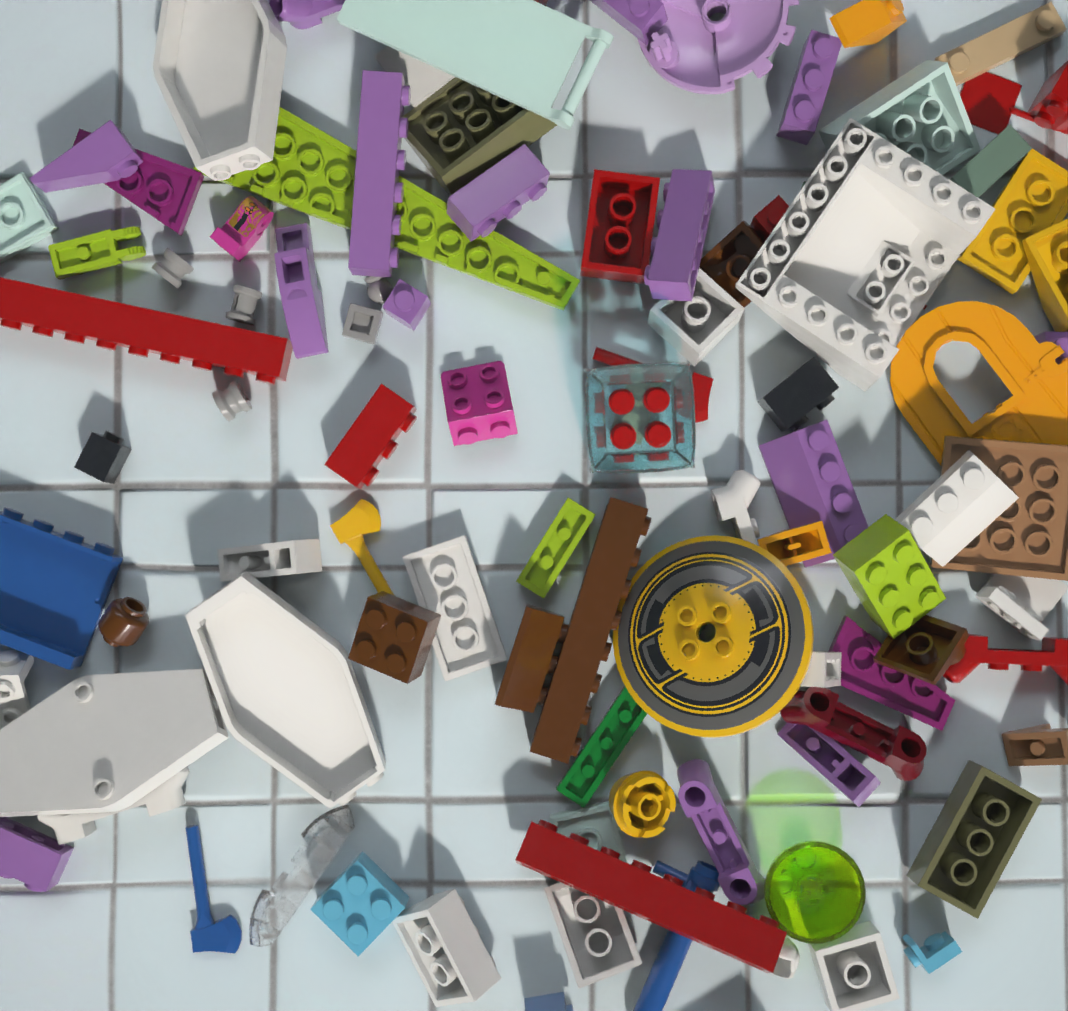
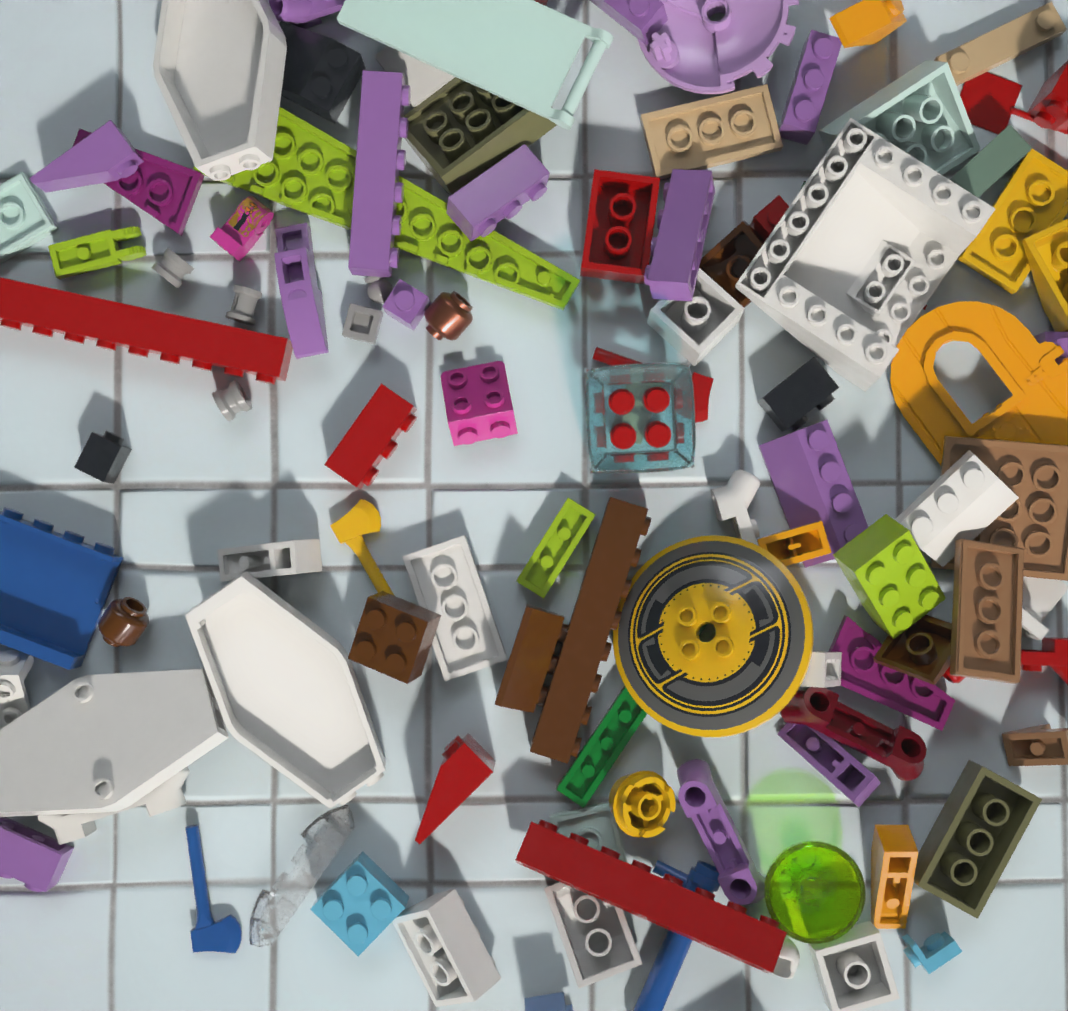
none -> black slope [279,21,366,124]
none -> red slope [415,733,496,845]
none -> copper head [424,291,473,341]
none -> tan plate [640,84,783,180]
none -> light orange slope [871,824,918,929]
none -> medium nougat tile [950,539,1024,684]

